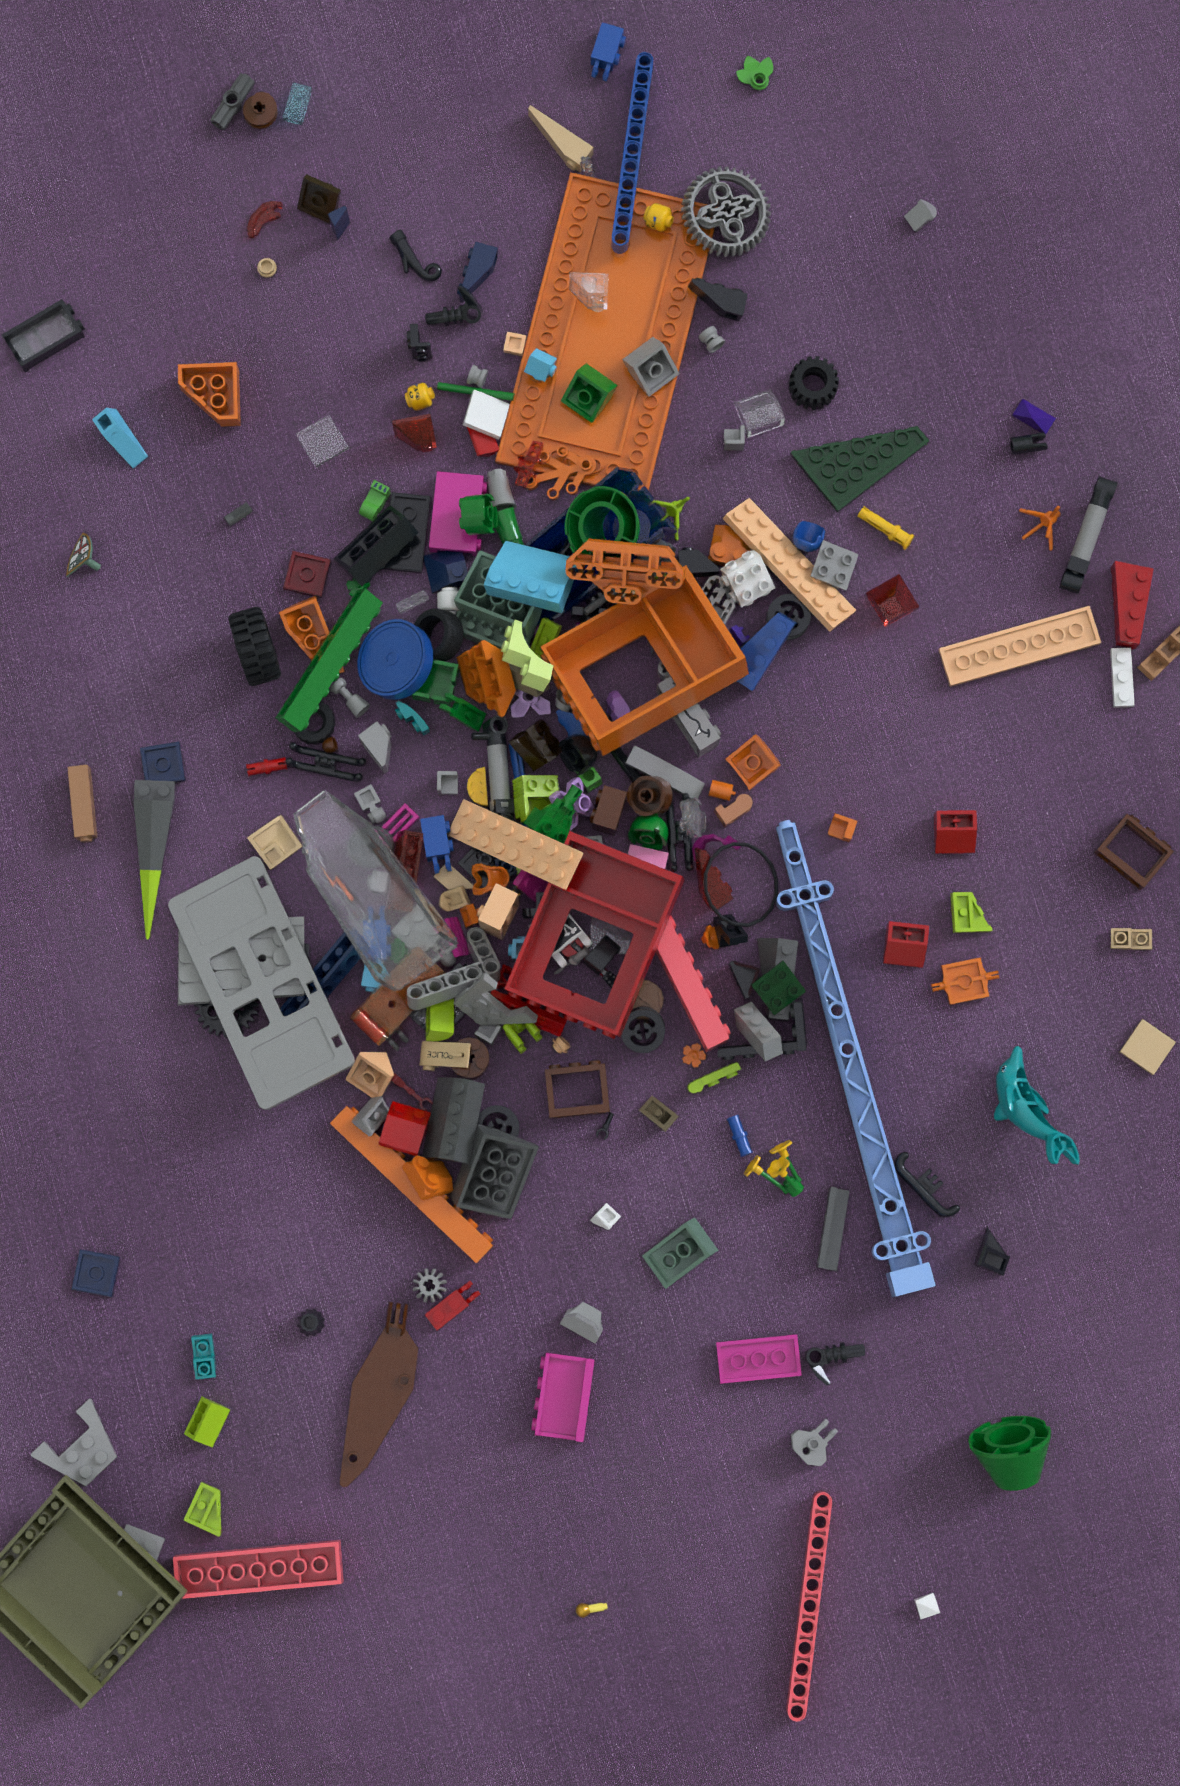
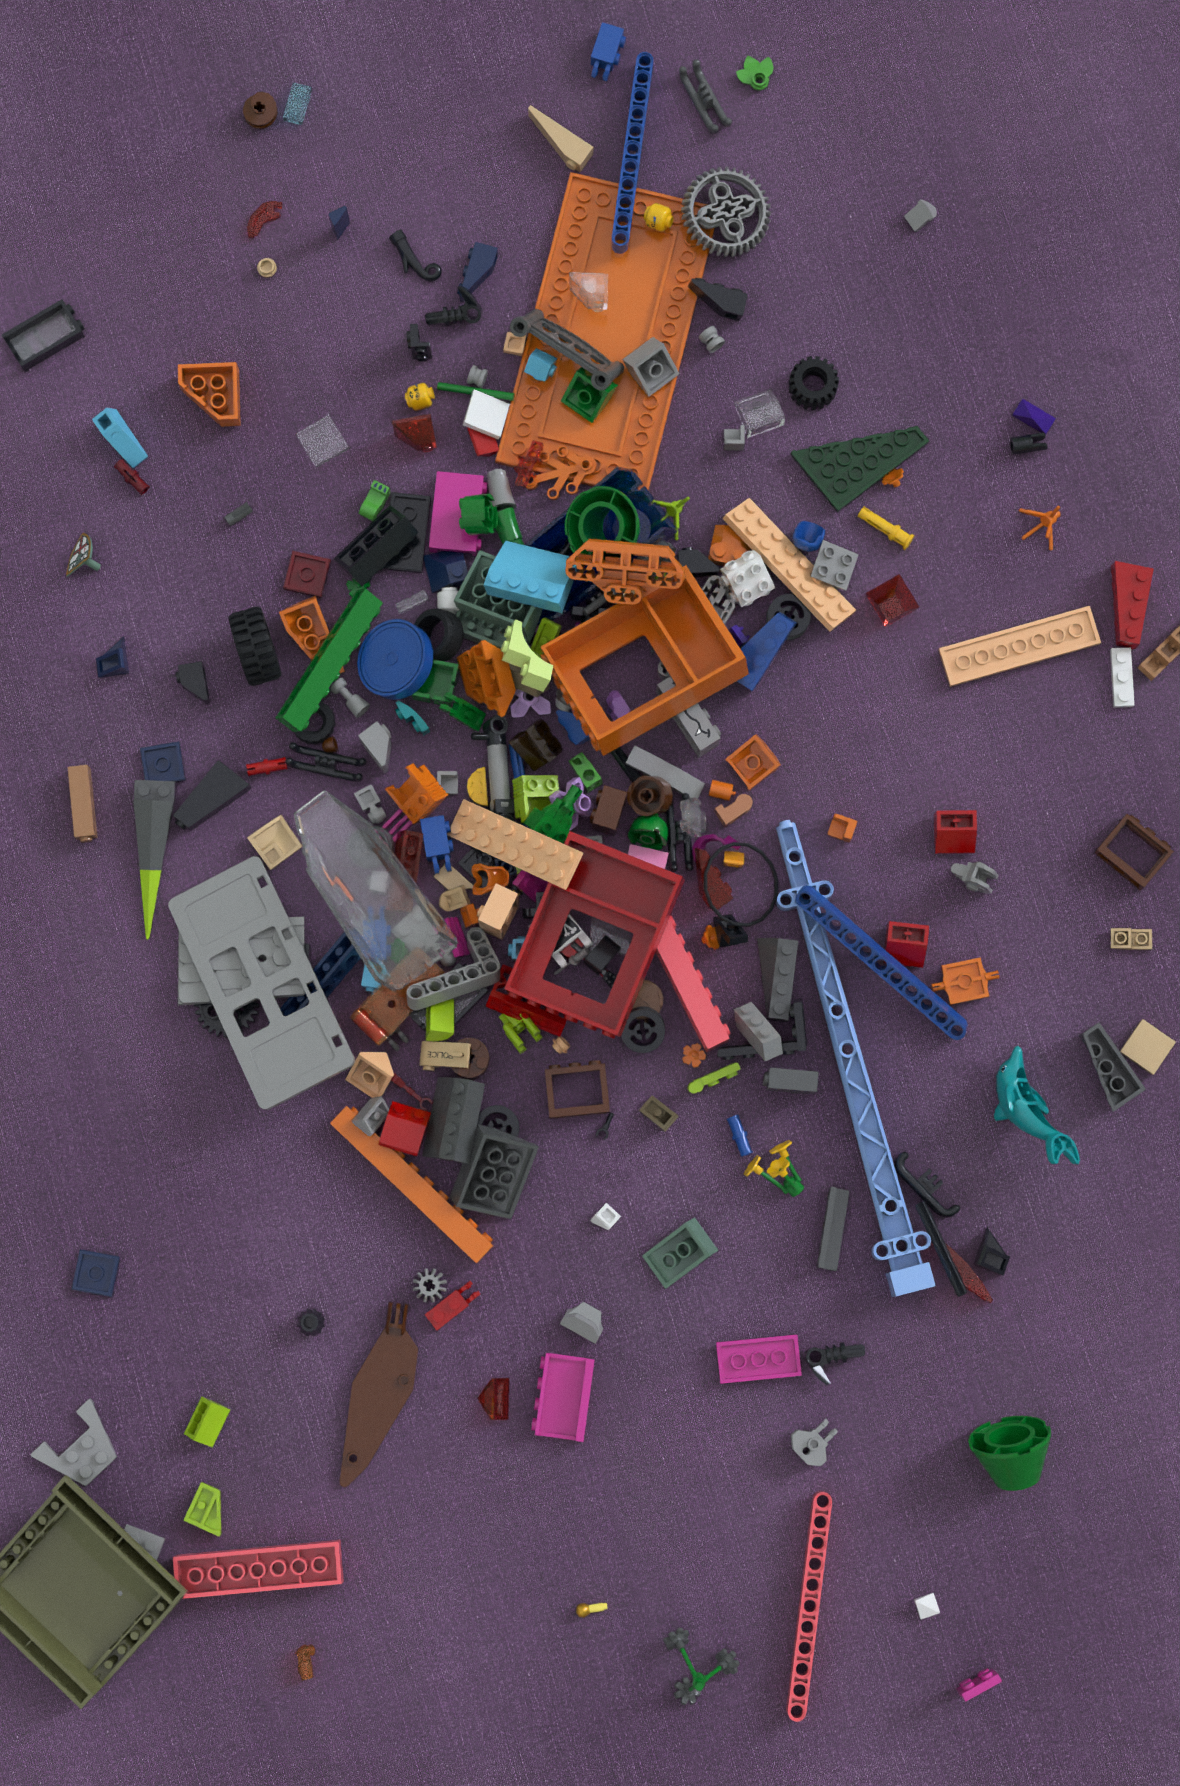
teal slope [191,1333,216,1380] -> none
dark grey piece [210,73,255,130] -> none
dark brown tile [297,174,341,224] -> none
orange slope [402,1156,453,1200] -> none
light grey wing [454,973,538,1025] -> none
light grey panel [474,1025,502,1046] -> none
black cylinder [559,734,597,775] -> none
clear piece [580,156,595,177] -> none
black slope [728,961,761,1001] -> none
dark green hinge [751,960,806,1016] -> none
lime wing [950,892,992,933] -> none
piece [1059,476,1118,594] -> none
none -> dark blue slope [96,636,129,678]
none -> dark red pin [114,459,150,495]
none -> black slope [173,760,251,831]
none -> black slope [176,661,210,704]
none -> clear orange arm [295,1644,315,1681]
none -> orange piece [385,763,448,825]
none -> clear red slope [477,1378,509,1420]
none -> dark grey piece [510,309,624,390]
none -> dark grey plant [663,1628,740,1705]
none -> dark grey piece [679,59,732,134]
none -> light orange slope [723,851,744,868]
none -> dark grey brick [763,1068,818,1095]
none -> blue beam [796,885,968,1040]
none -> orange plant [882,468,904,487]
none -> black axle [915,1201,967,1297]
none -> clear red slope [930,1241,993,1303]
none -> light grey hinge [951,861,999,894]
none -> dark pink plate [956,1668,1002,1702]
none -> dark grey wedge [1079,1023,1146,1112]

